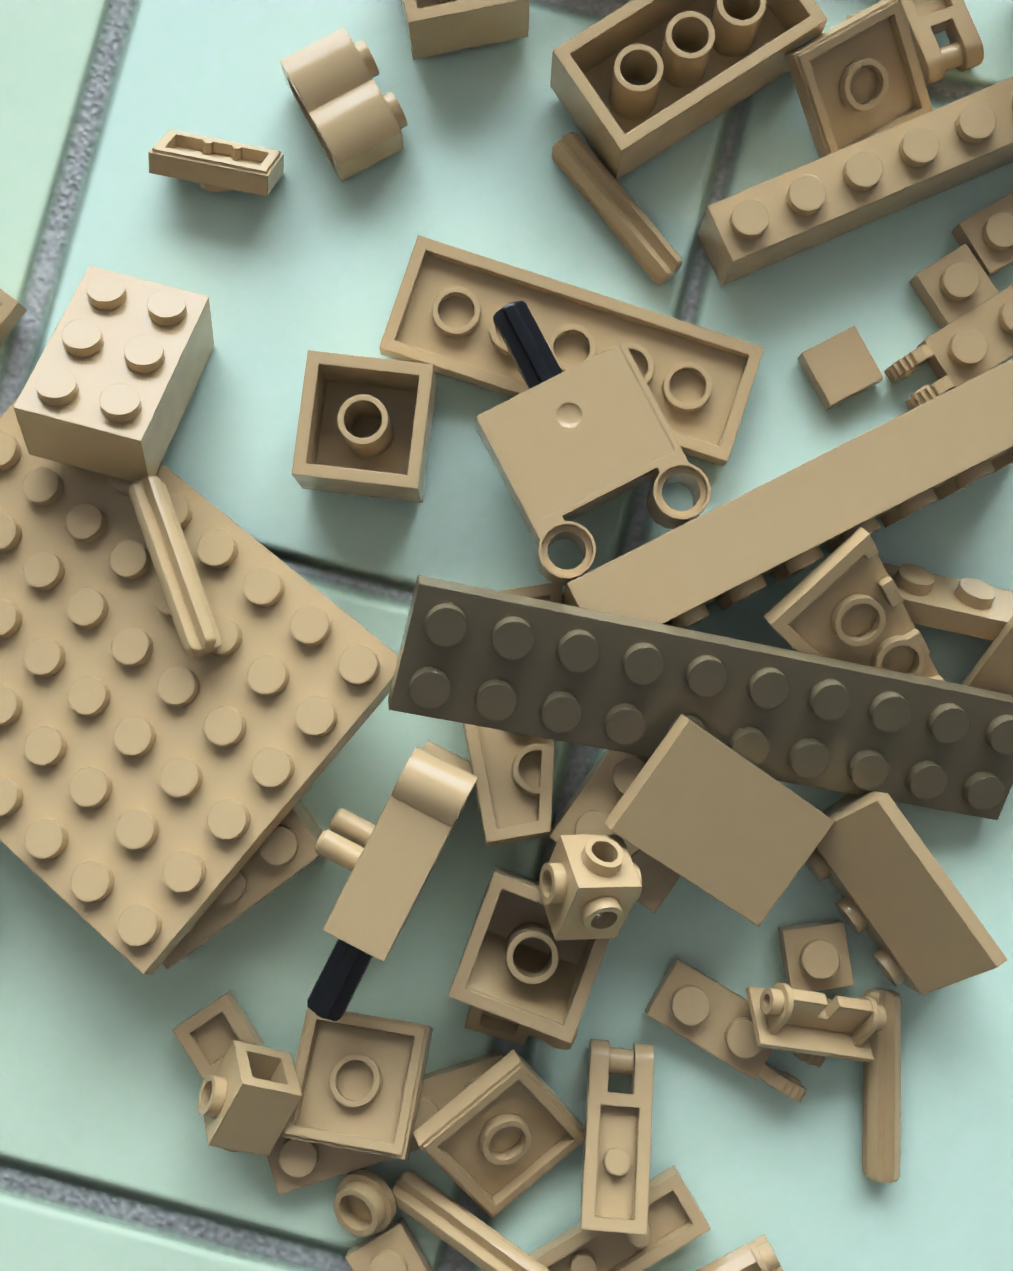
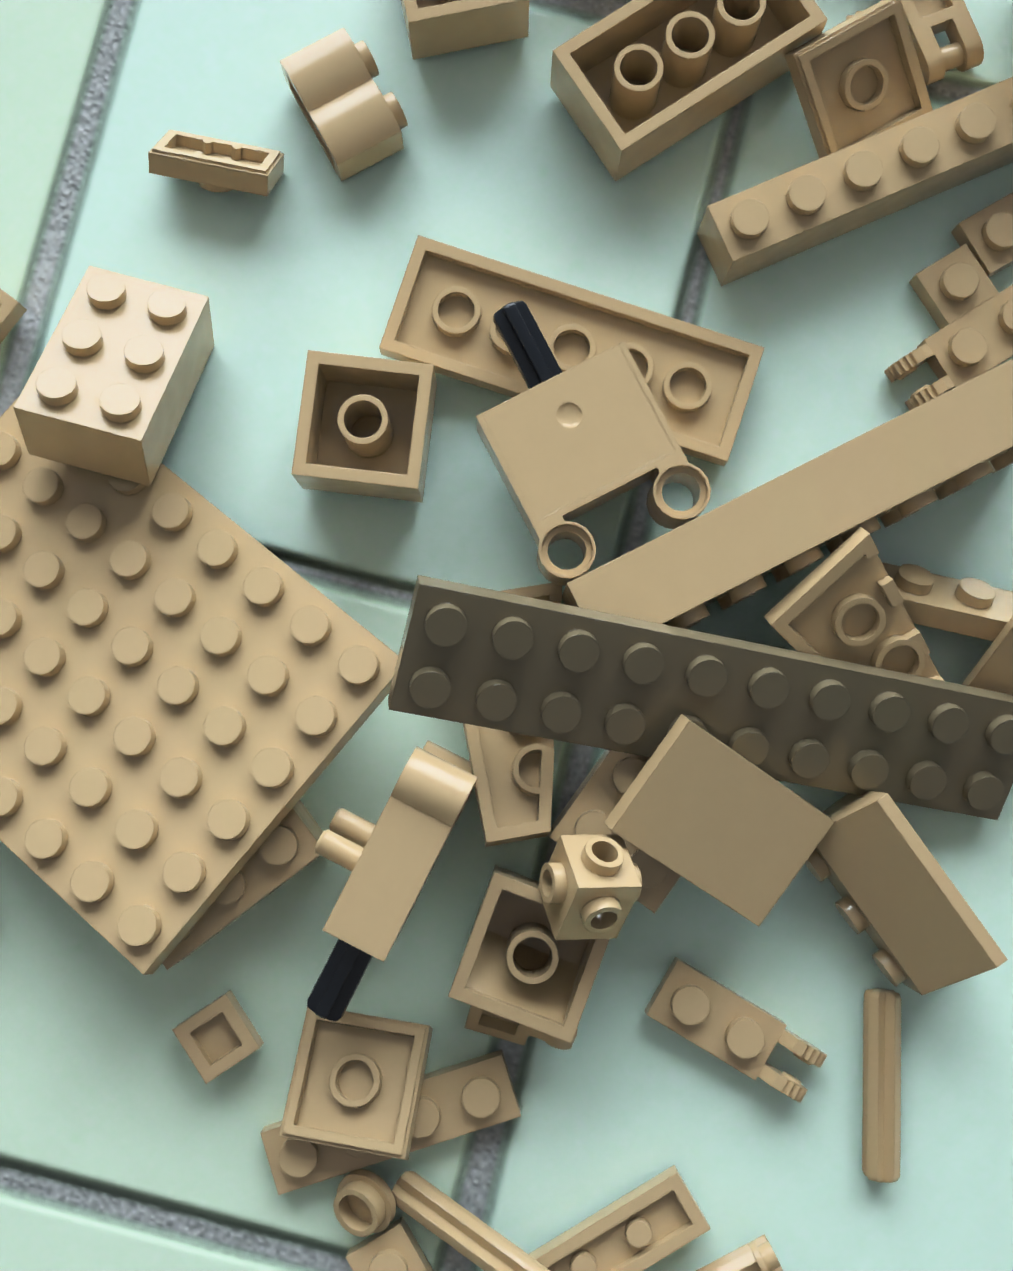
tan axle [128,476,222,657] -> none
tan brick [198,1040,302,1156] -> none
tan tile [413,1049,585,1218] -> none
tan axle [551,132,682,285] -> none
tan plate [579,1039,654,1235] -> none
tan hinge [746,983,887,1063] -> none
tan plate [778,919,854,991] -> none
tan tile [797,326,884,410] -> none

